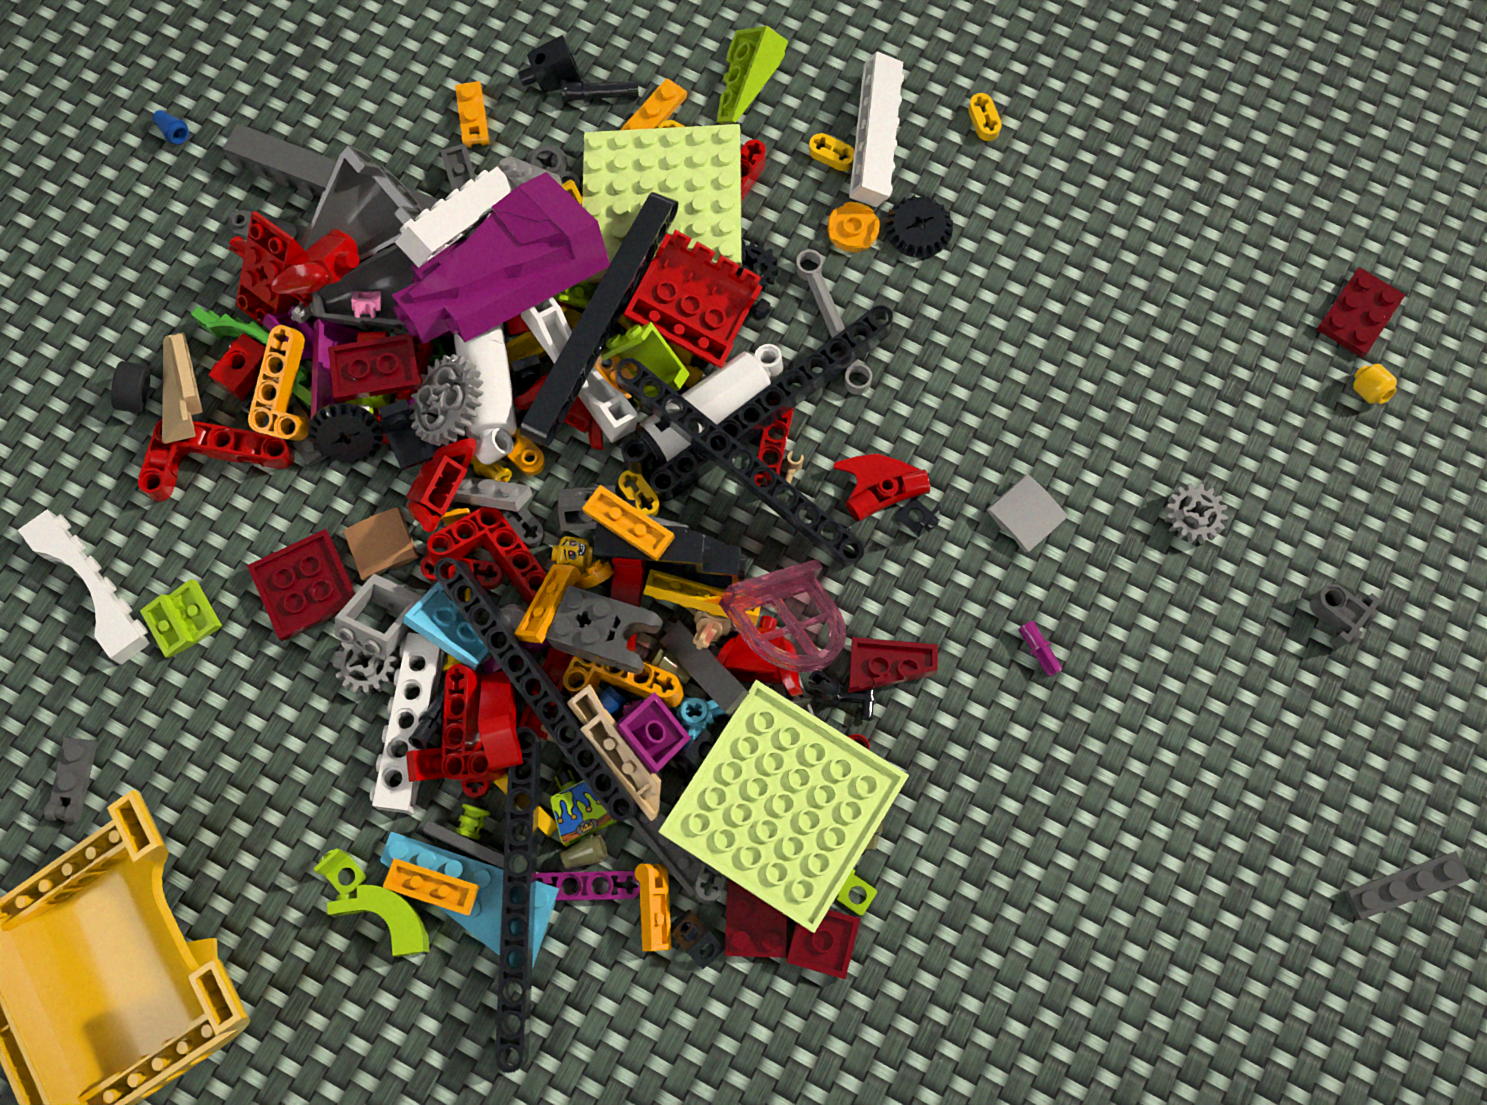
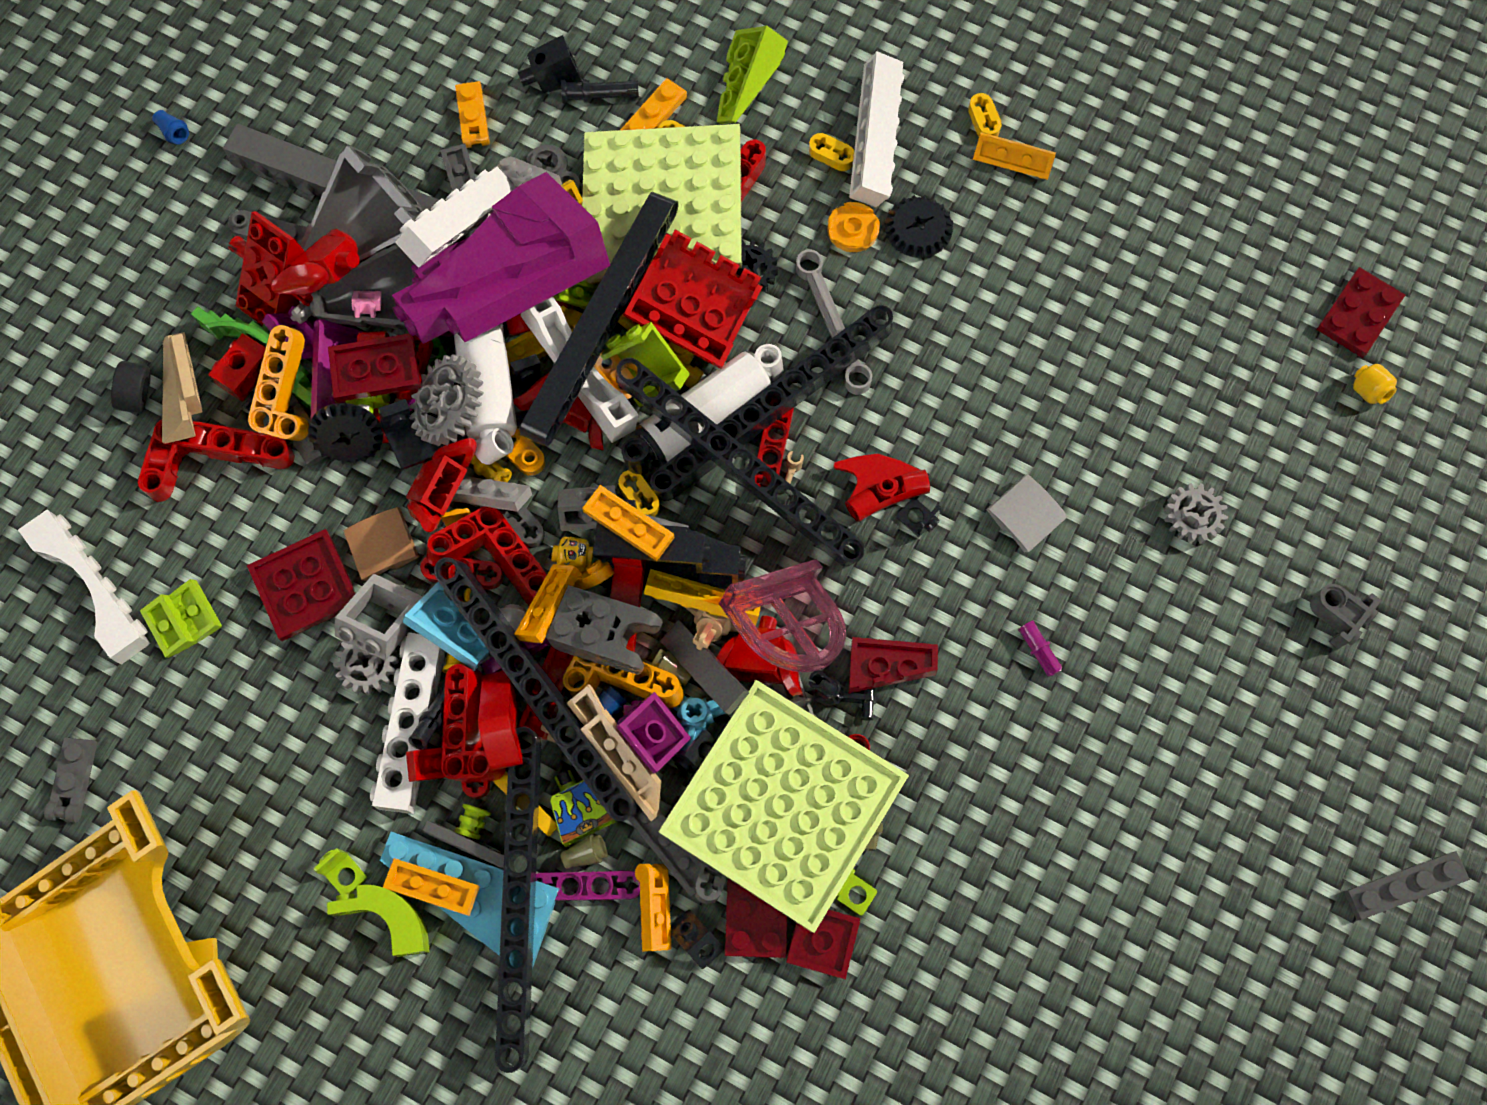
black hand [749,298,771,319] -> none
none -> light orange plate [973,132,1056,180]

